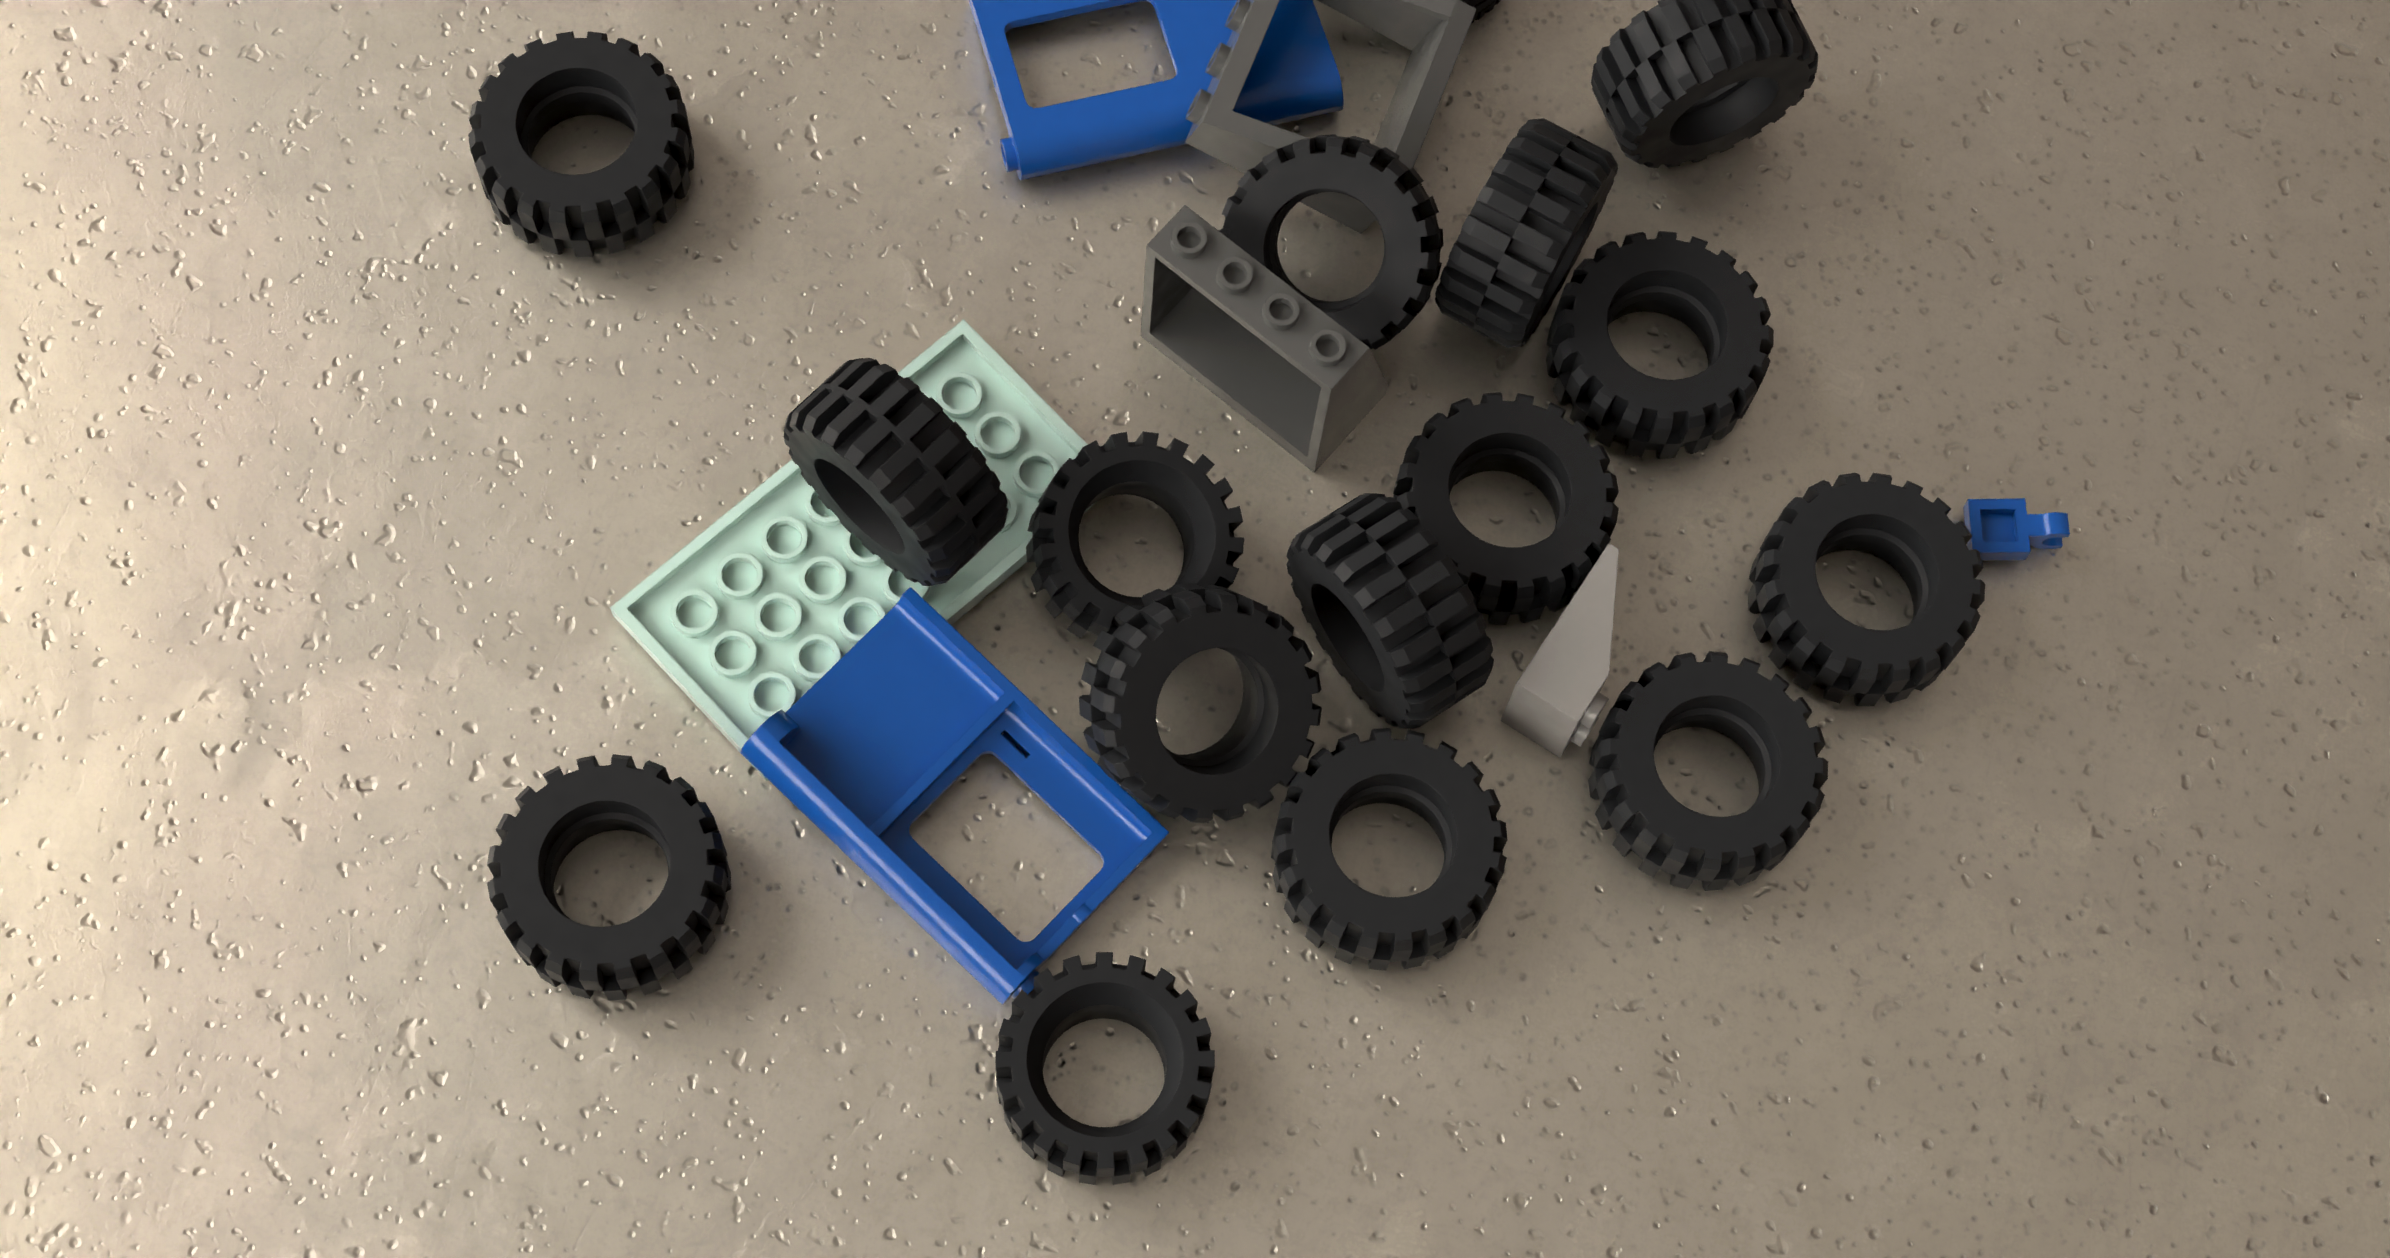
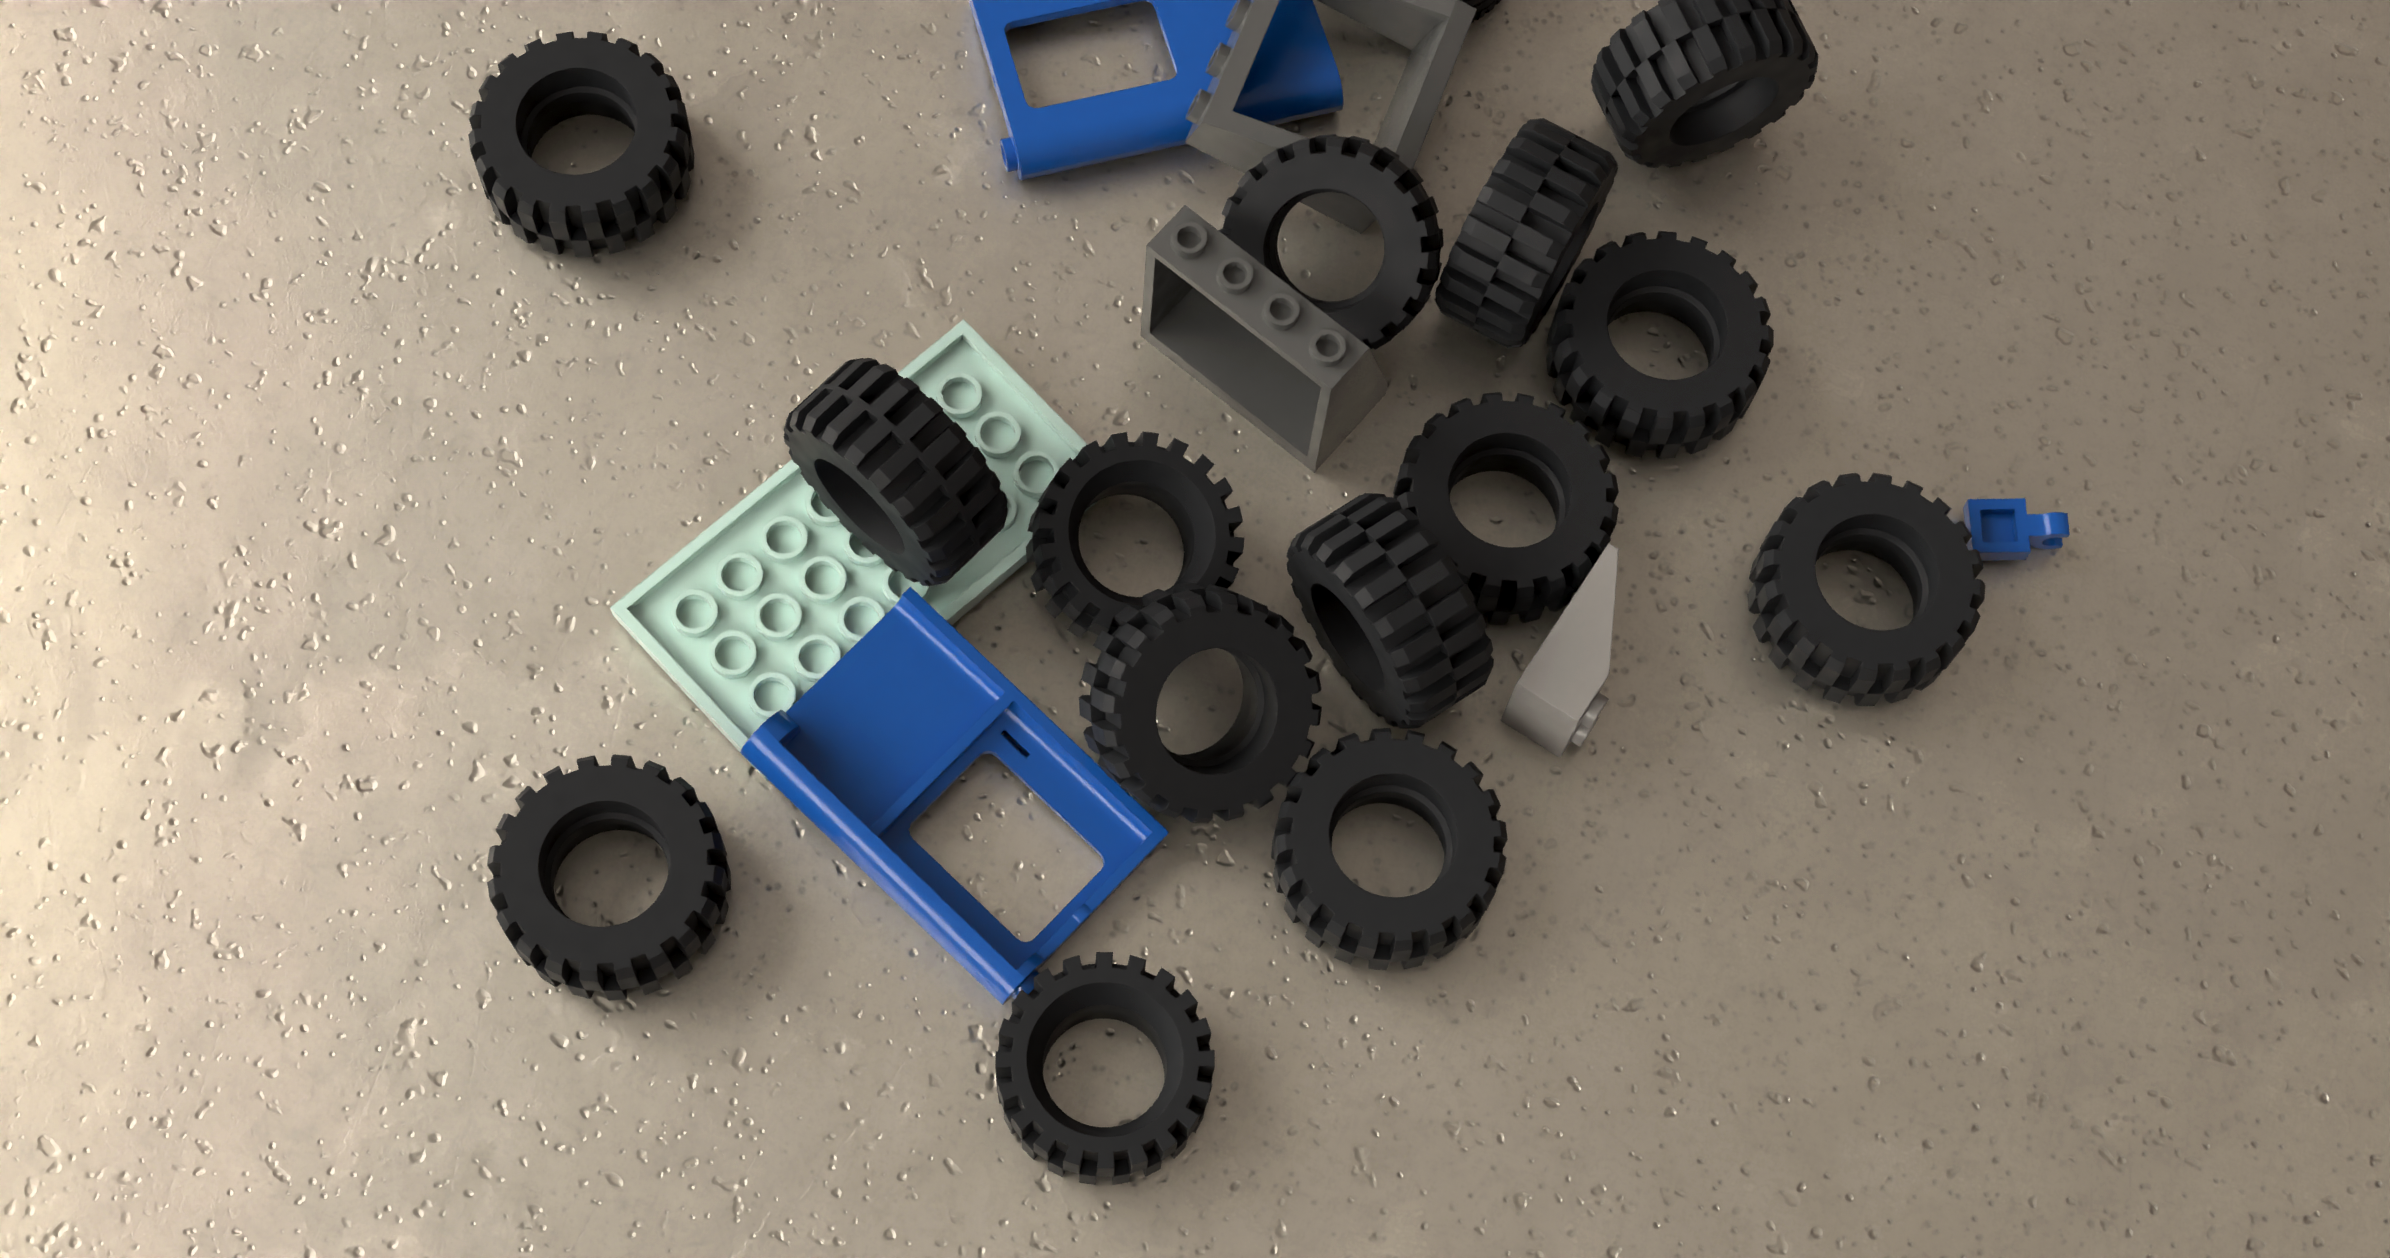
black tyre [1588,651,1828,891] -> none

